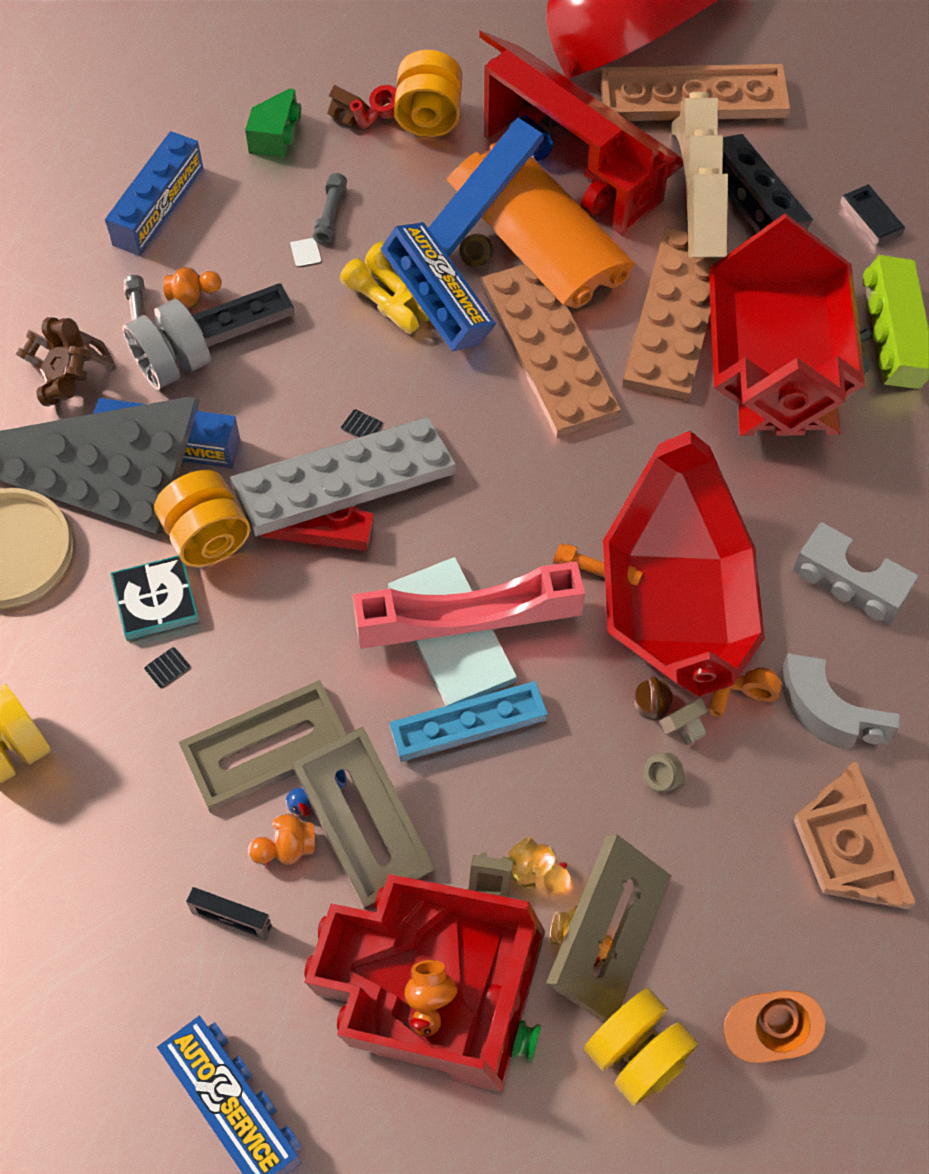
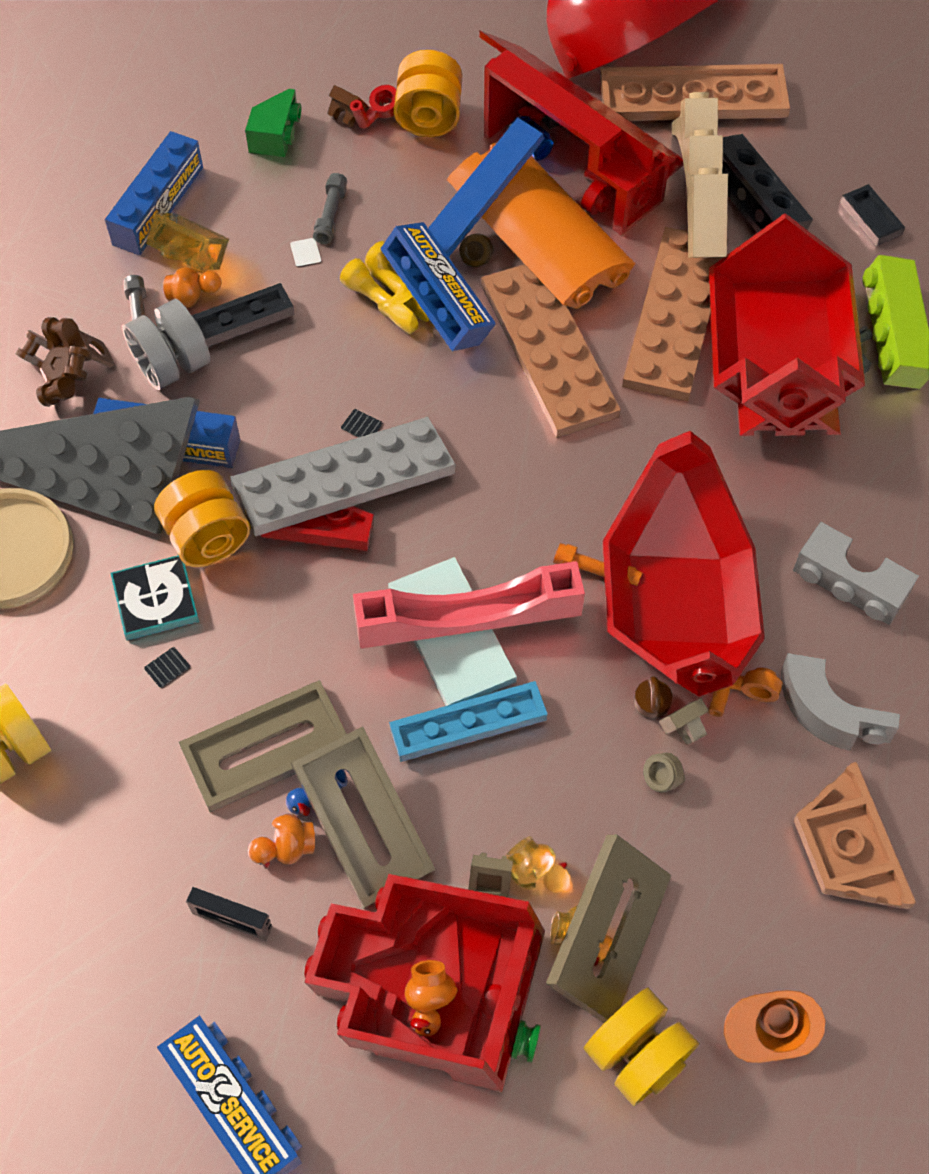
none -> clear yellow brick [146,213,229,273]

